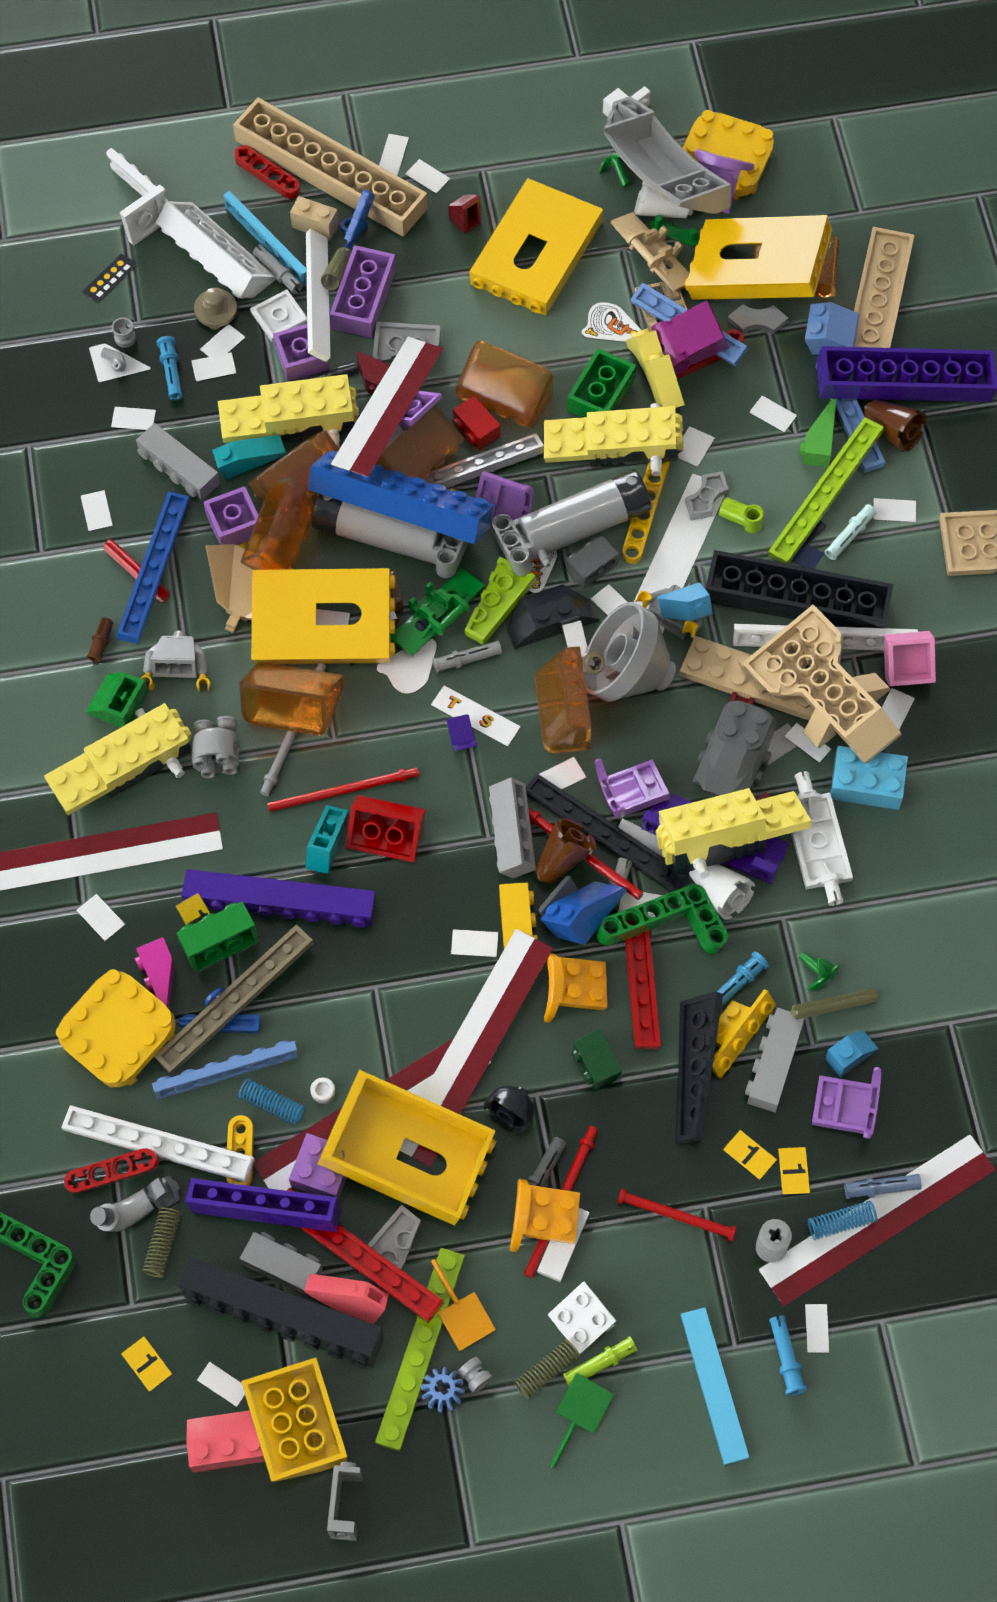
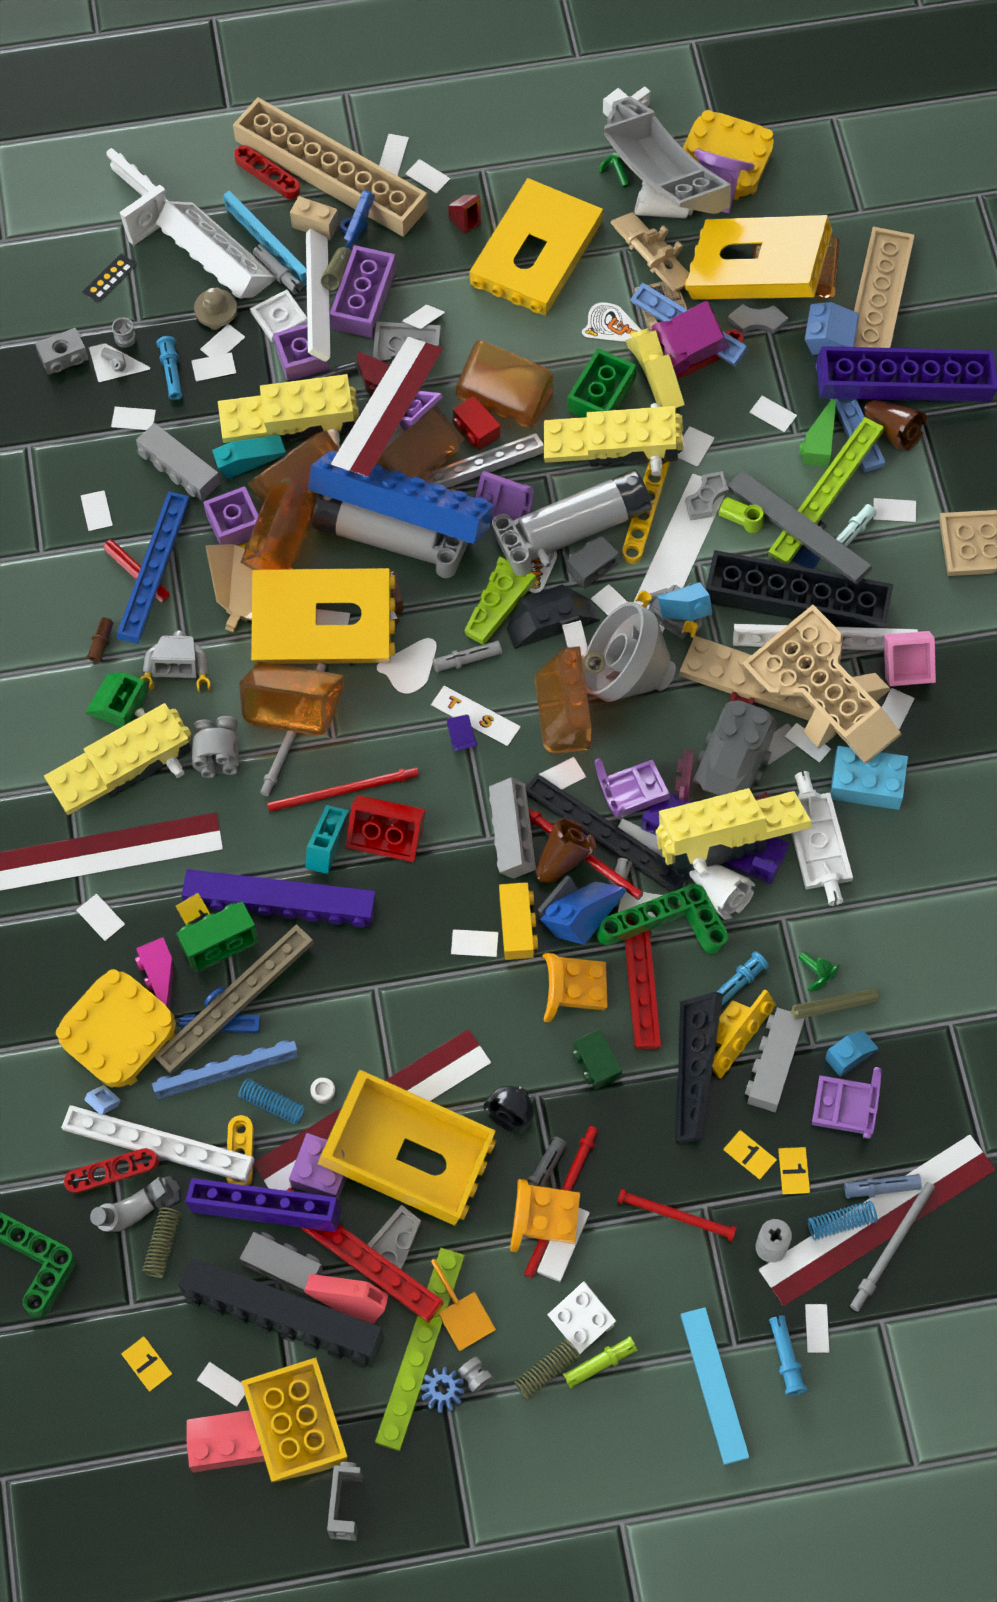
green piece [391,568,485,657] -> none
sticker [400,929,553,1167] -> none
green piece [550,1373,614,1468] -> none
green piece [650,215,700,246] -> none
none -> light grey brick [35,328,88,375]
none -> light blue plate [84,1085,121,1115]
none -> white sticker [402,305,445,329]
none -> clear pink plate [675,749,694,801]
none -> dark grey tile [728,471,872,585]
none -> light grey bar [850,1182,935,1311]

